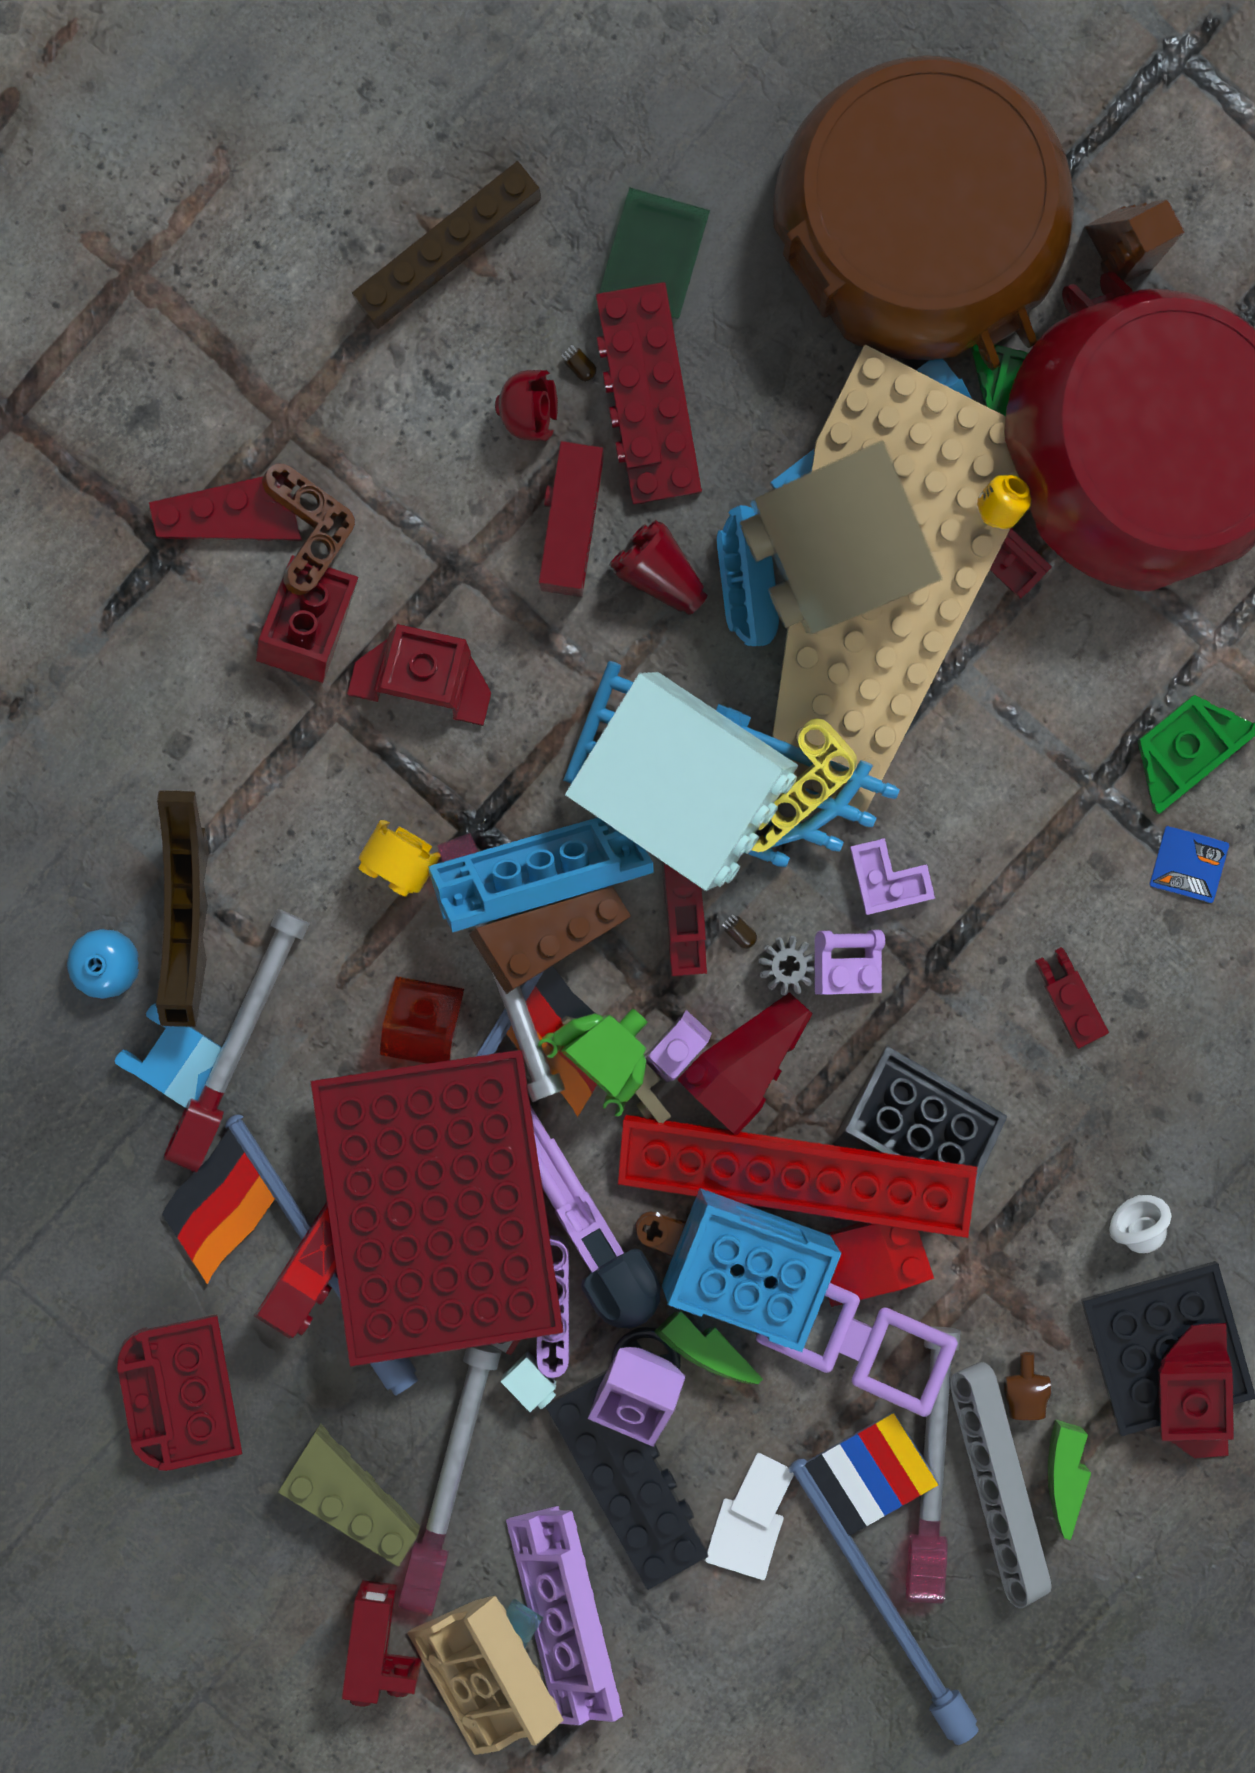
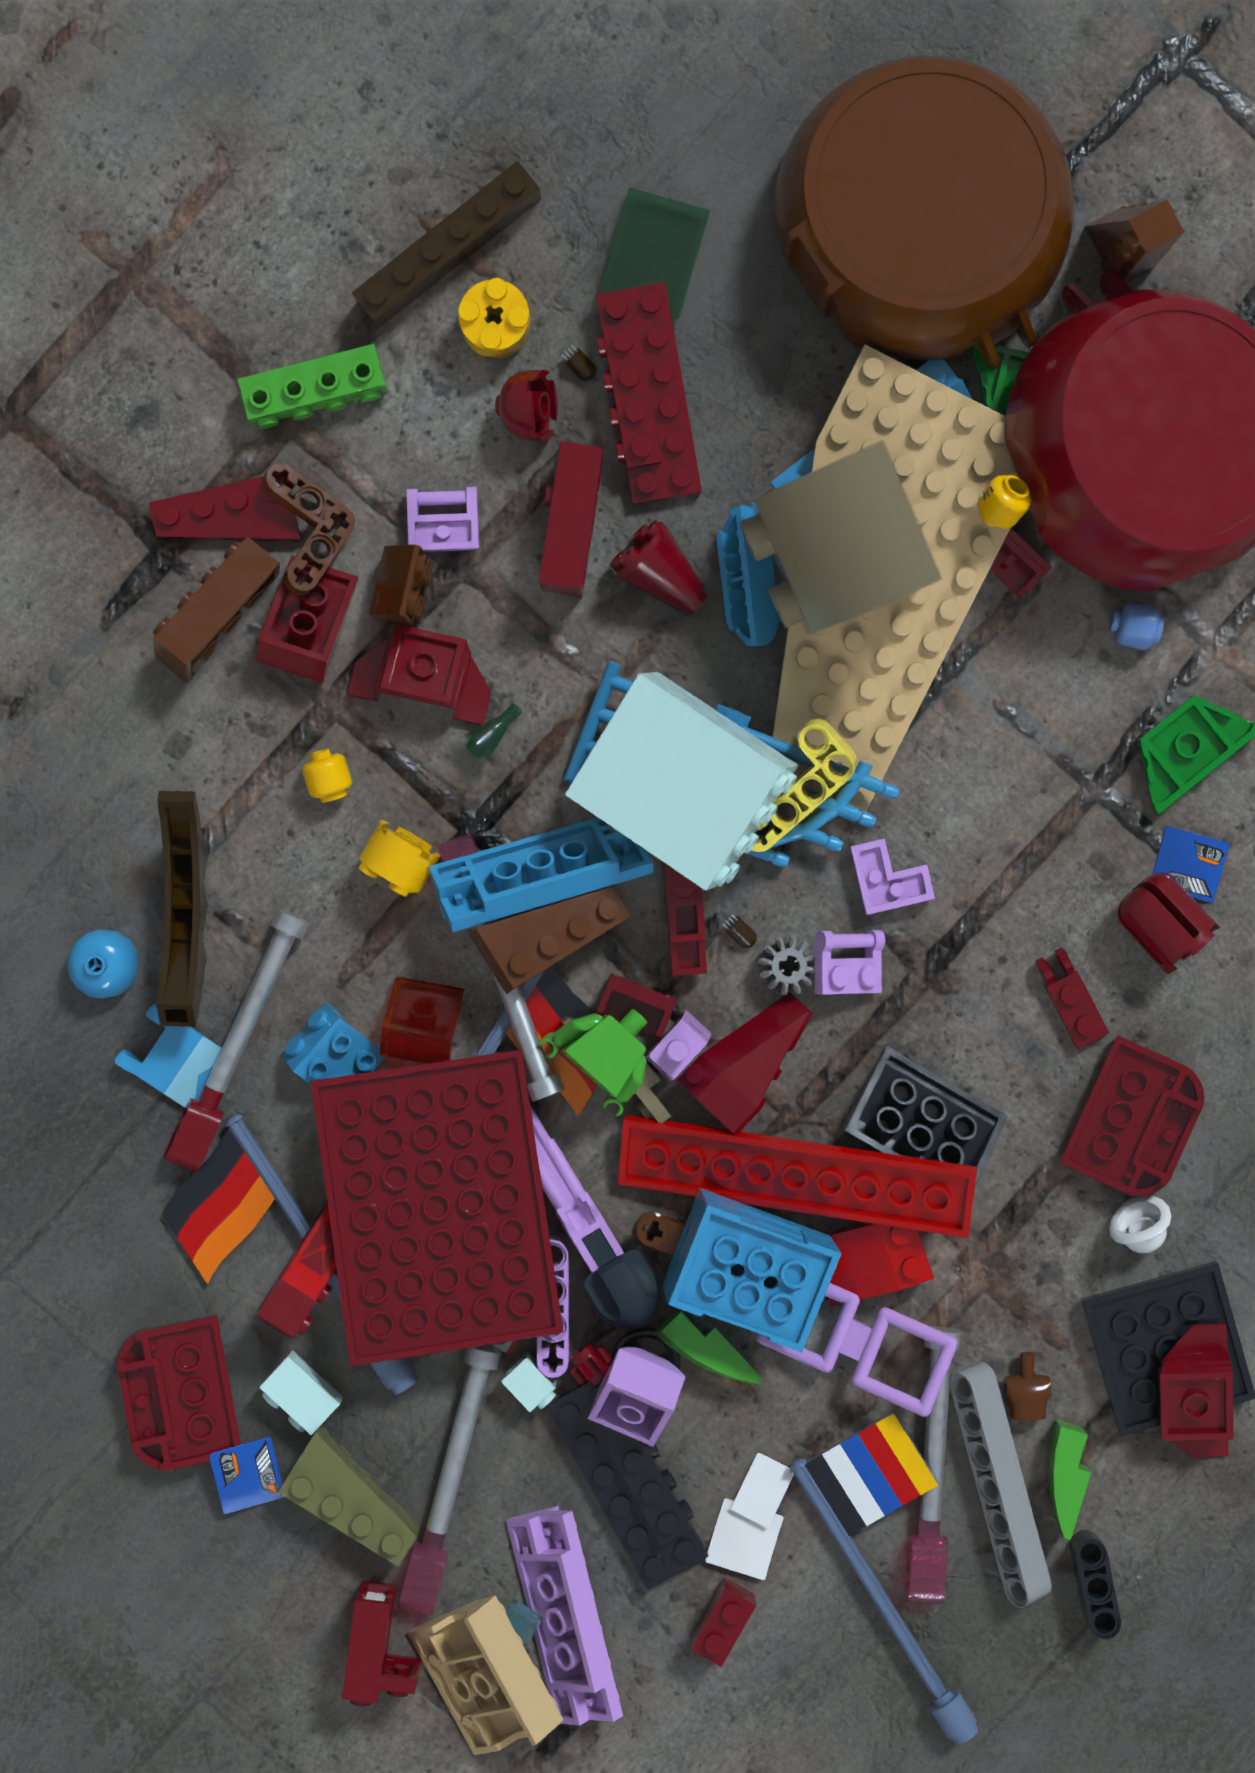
none -> reddish brown wedge [153,536,280,684]
none -> blue sticker [209,1437,285,1514]
none -> bright green brick [238,344,388,429]
none -> light aqua brick [259,1350,344,1435]
none -> dark azure bracket [281,1002,386,1084]
none -> yellow head [302,748,352,803]
none -> reddish brown slope [369,544,433,627]
none -> lavender plate [407,486,480,552]
none -> yellow brick [458,278,531,358]
none -> clear green cone [465,703,522,760]
none -> dark red gear [570,1342,612,1387]
none -> dark red panel [596,973,677,1040]
none -> dark red brick [690,1577,756,1667]
none -> dark red plate [1060,1035,1205,1196]
none -> black beam [1070,1530,1121,1640]
none -> medium blue head [1109,601,1164,650]
none -> dark red cylinder [1116,872,1220,974]

